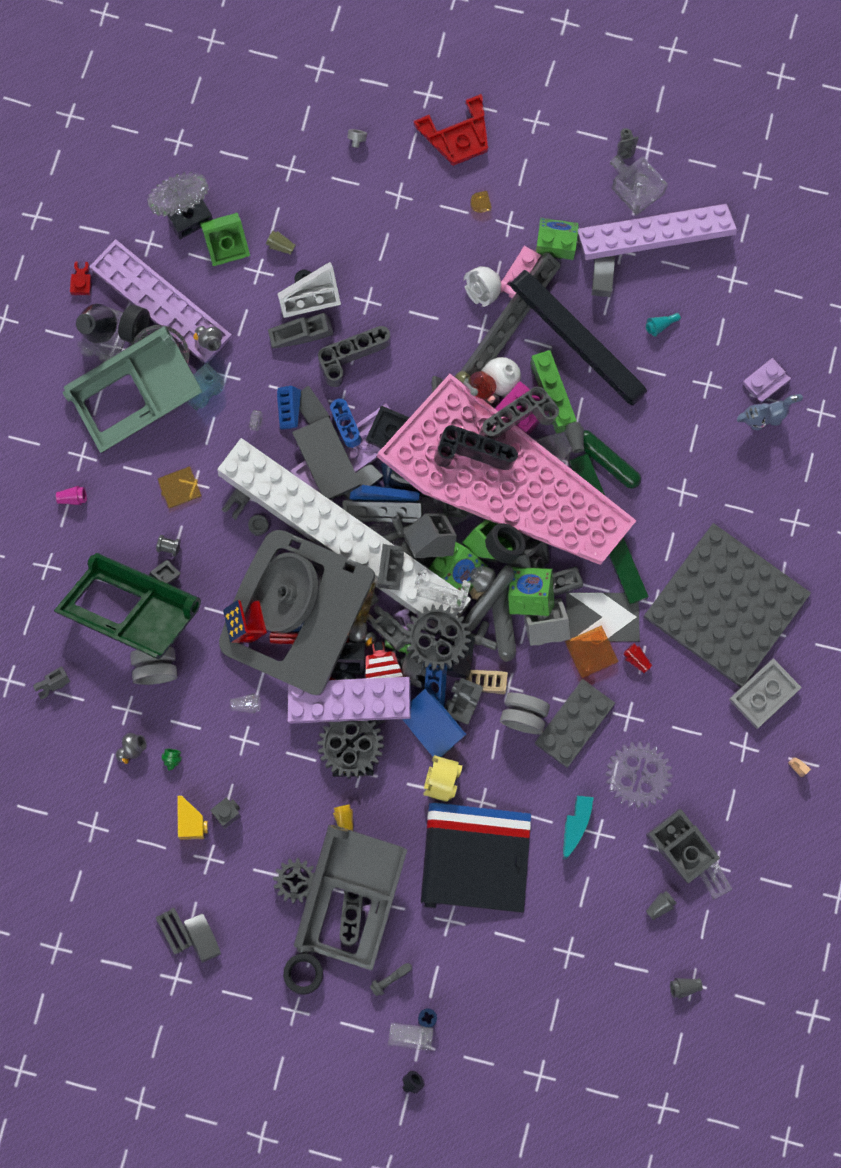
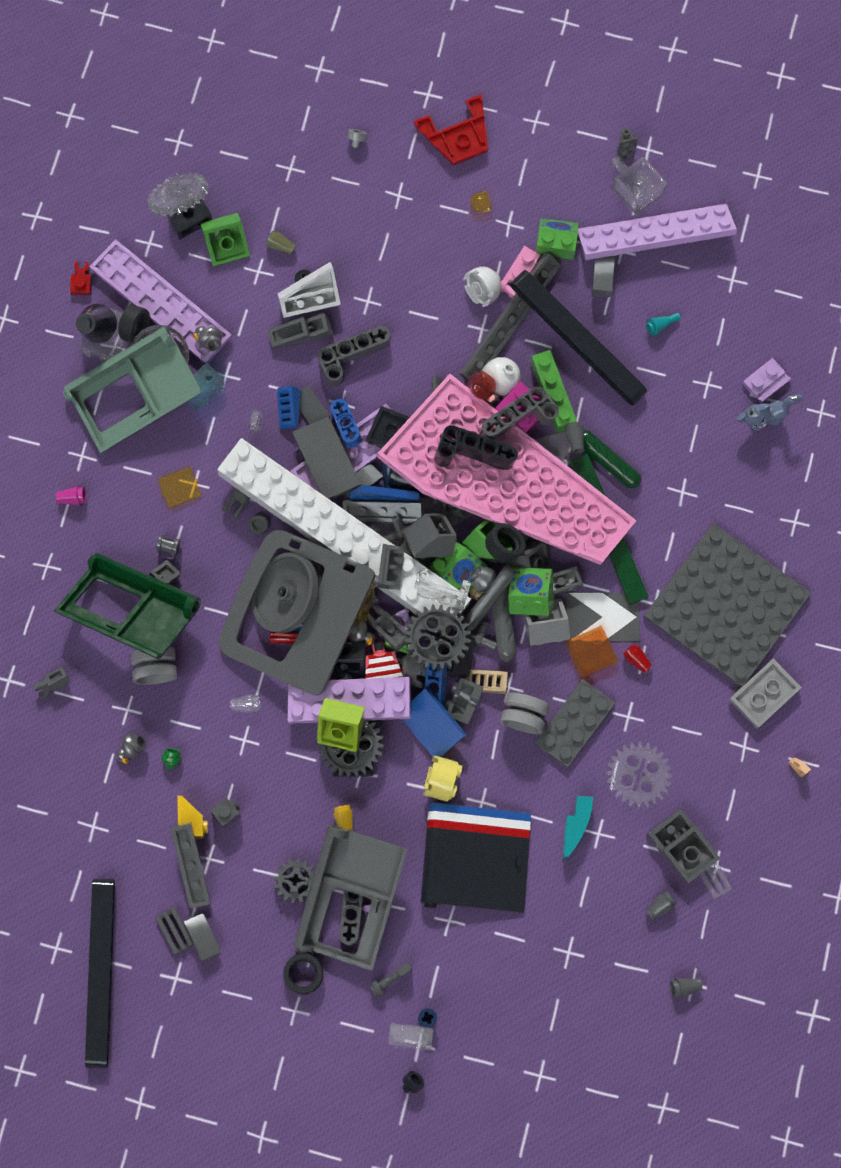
piece [223,600,267,643] -> none
hinge [455,371,478,396] -> none
none -> black beam [85,879,115,1068]
none -> dark grey plate [170,822,211,908]
none -> lime slope [317,698,365,752]

